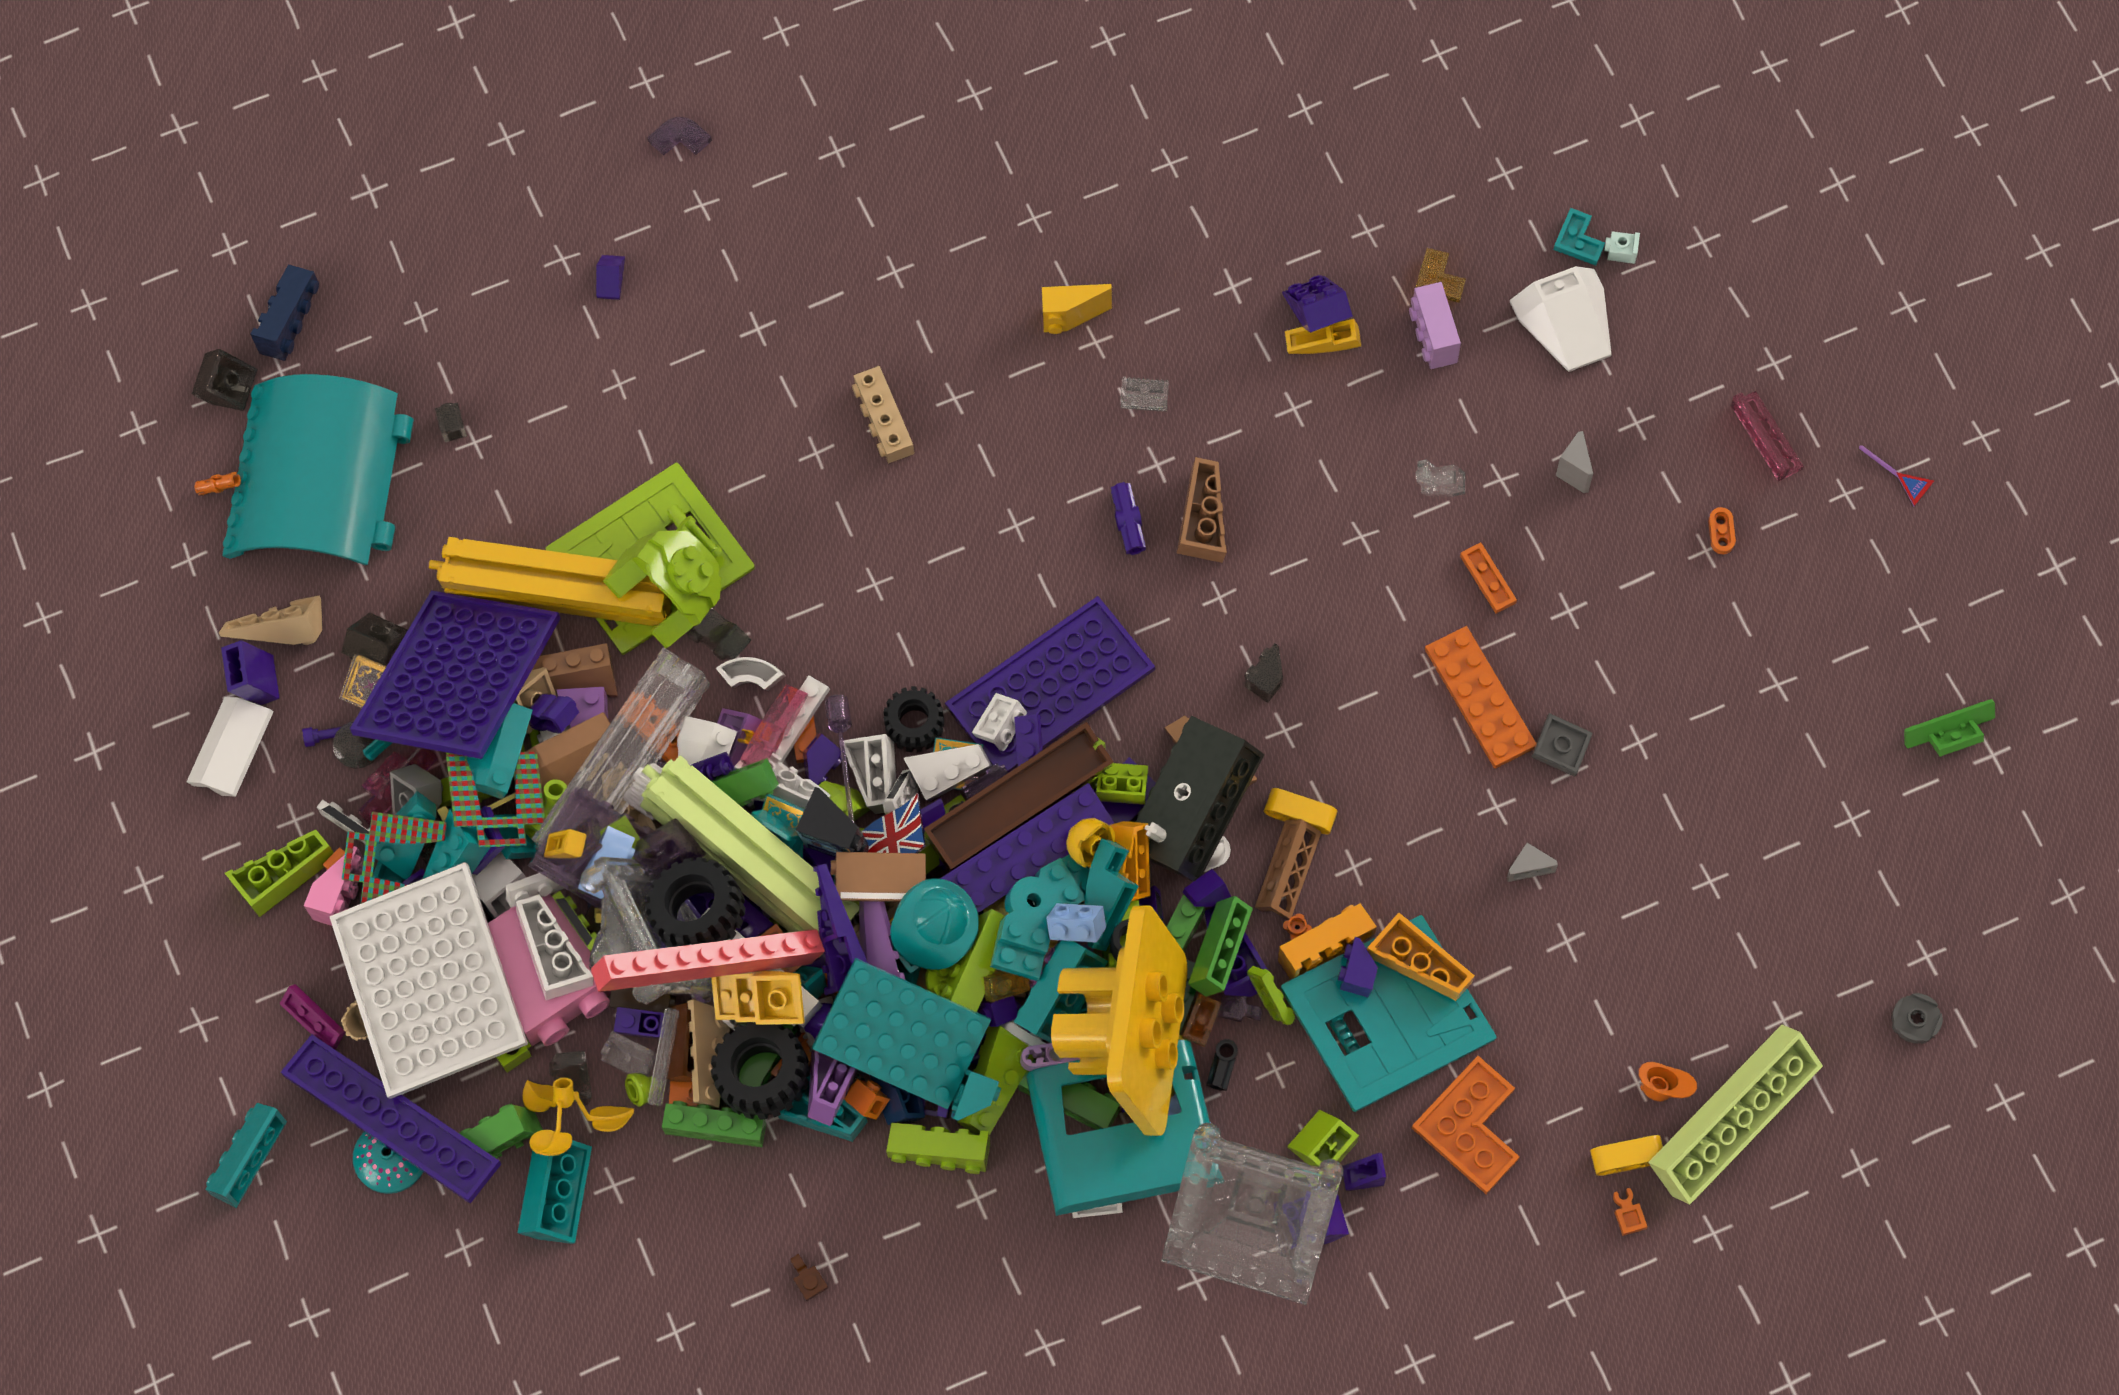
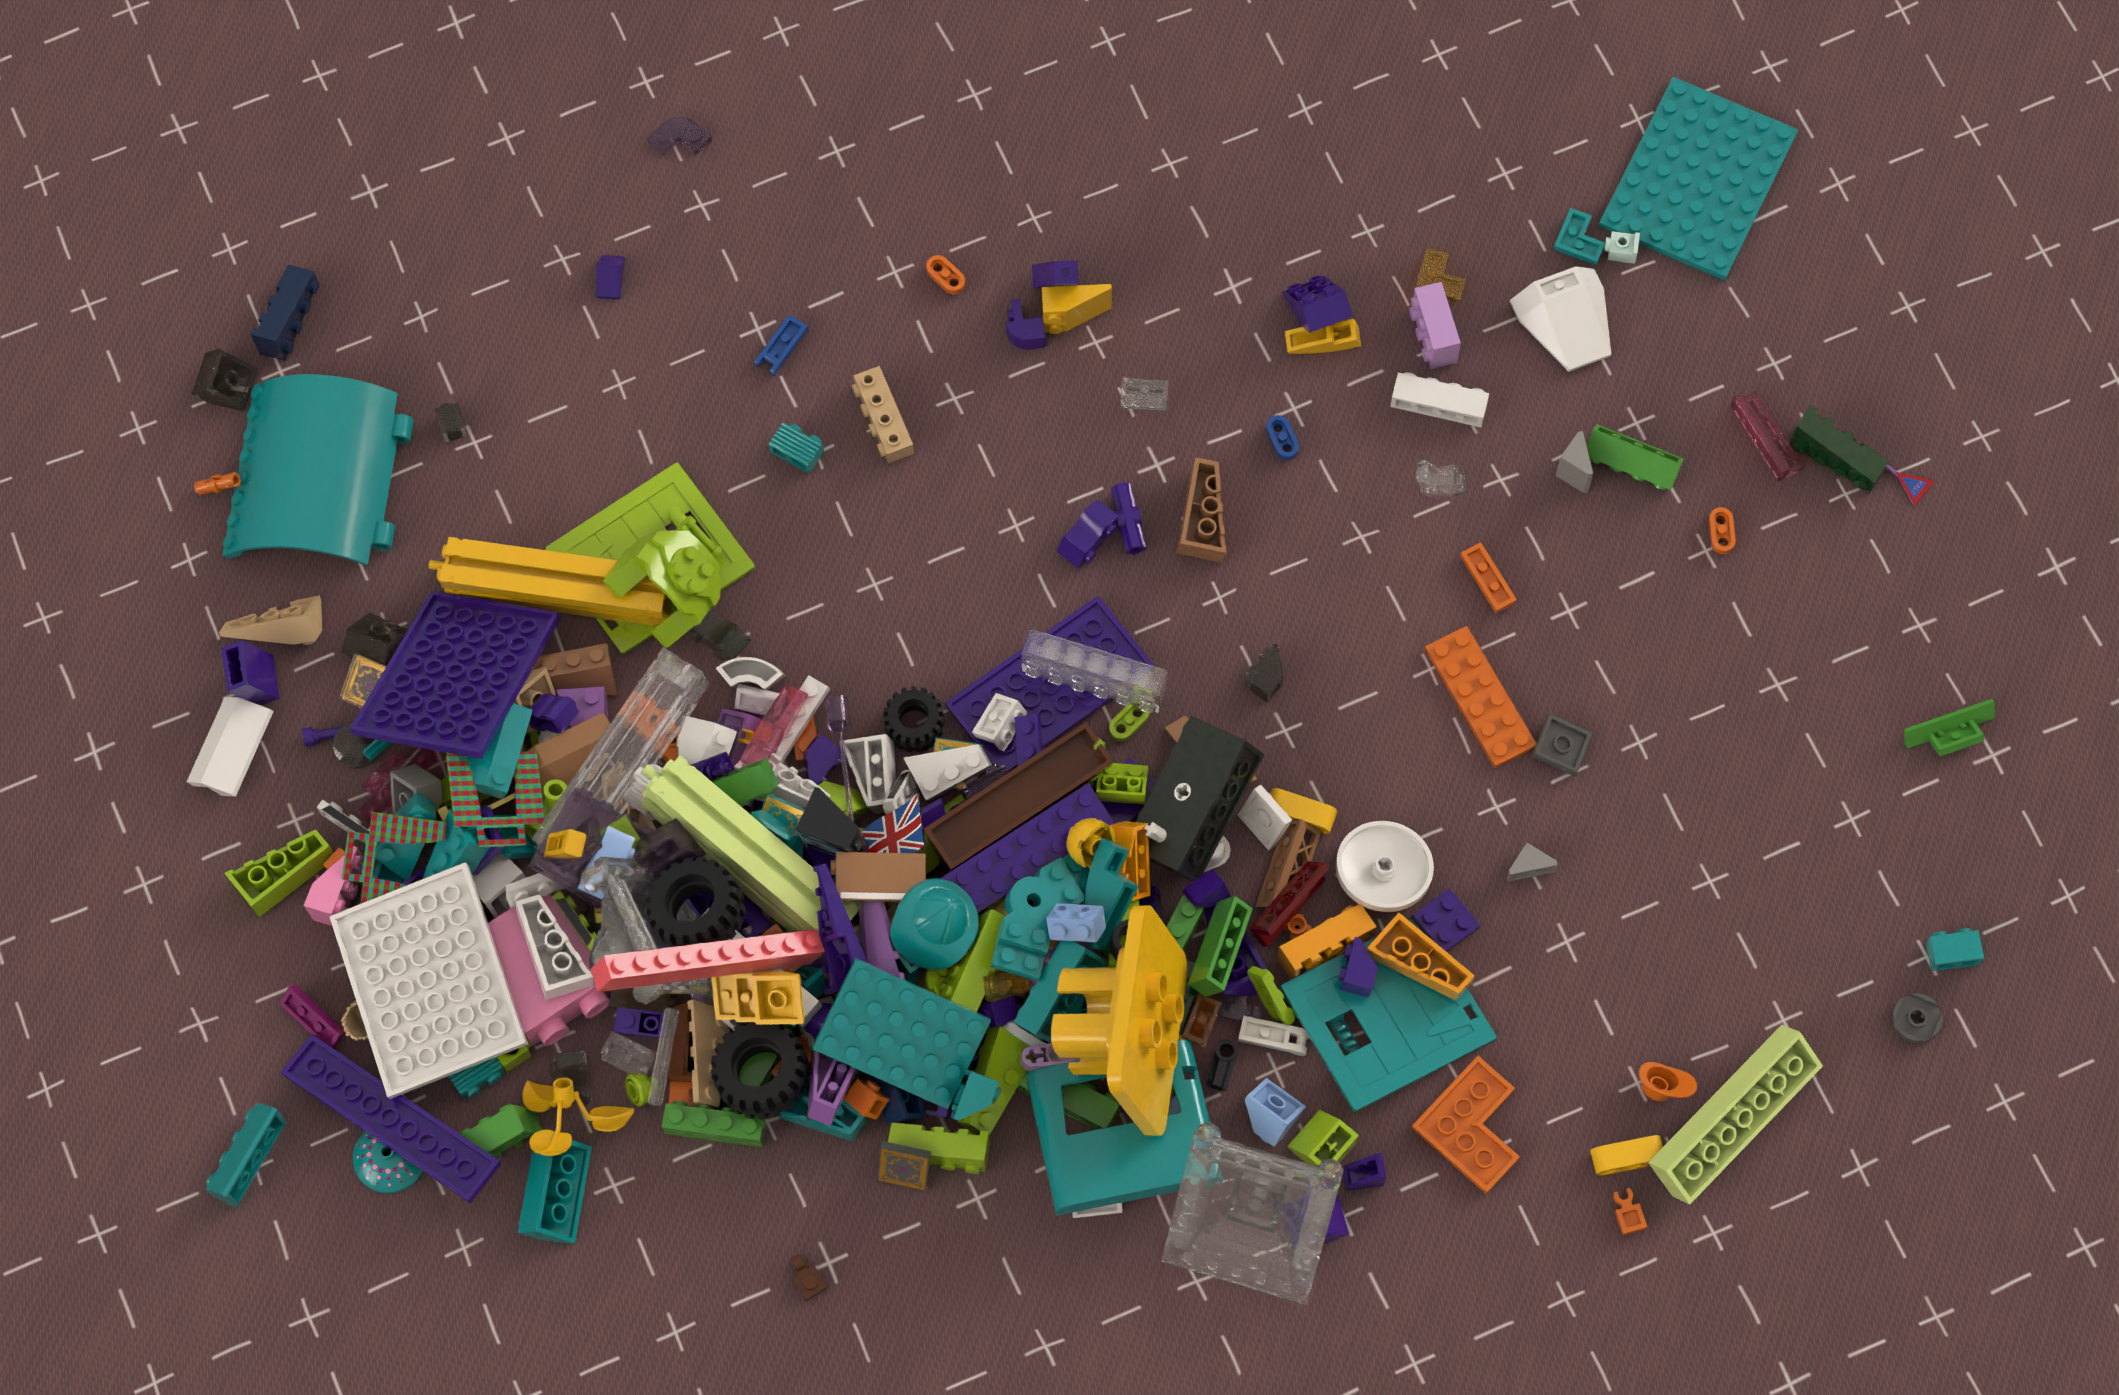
none -> teal brick [449,1057,505,1099]
none -> white plate [734,684,785,719]
none -> blue hinge [754,315,809,376]
none -> teal brick [769,422,824,474]
none -> dark grey tile [877,1141,931,1191]
none -> orange plate [926,255,965,295]
none -> dark purple brick [1005,299,1046,350]
none -> clear brick [1021,629,1168,713]
none -> dark purple slope [1032,261,1078,288]
none -> dark purple brick [1057,499,1119,568]
none -> lime plate [1109,700,1150,742]
none -> white plate [1238,785,1292,850]
none -> white plate [1238,1016,1309,1056]
none -> light blue slope [1245,1078,1307,1147]
none -> dark red fence [1249,861,1329,947]
none -> blue plate [1266,415,1299,460]
none -> white dish [1336,821,1434,912]
none -> white brick [1391,372,1489,427]
none -> dark purple plate [1411,889,1480,952]
none -> bright green brick [1587,424,1684,490]
none -> teal plate [1598,77,1798,281]
none -> dark green wedge [1789,405,1889,492]
none -> teal brick [1925,928,1984,971]

